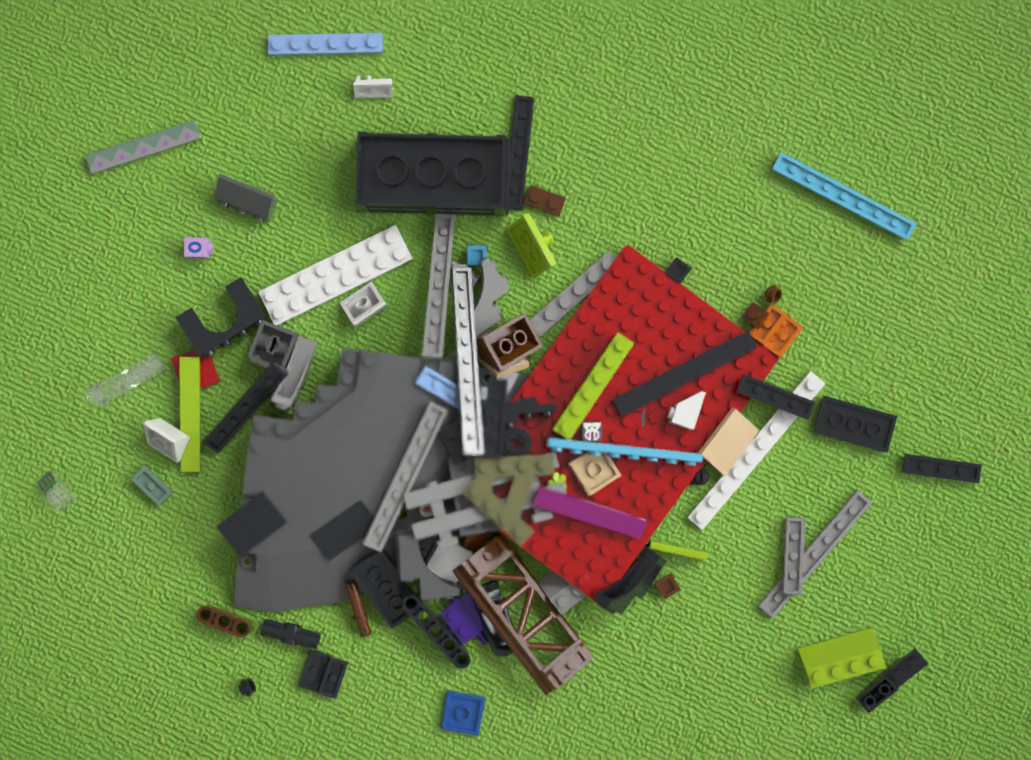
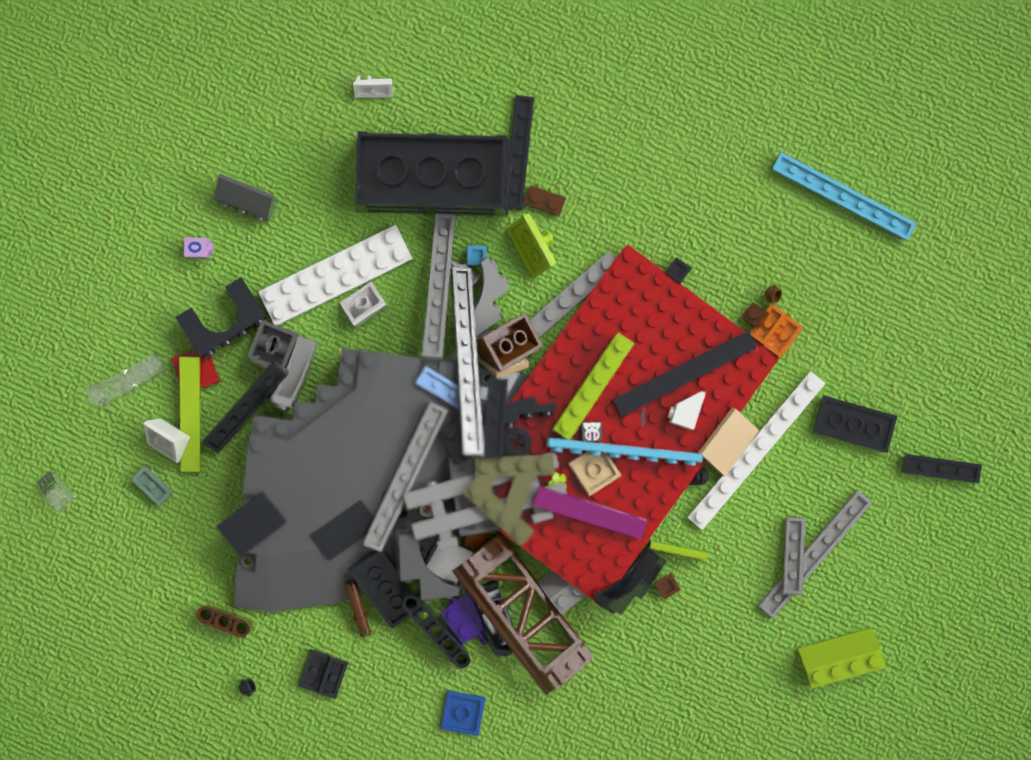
tile [86,120,201,175] -> none
black piece [261,618,321,649] -> none
light blue plate [268,33,383,56] -> none
black plate [736,374,815,420] -> none
black slope [856,648,928,713] -> none

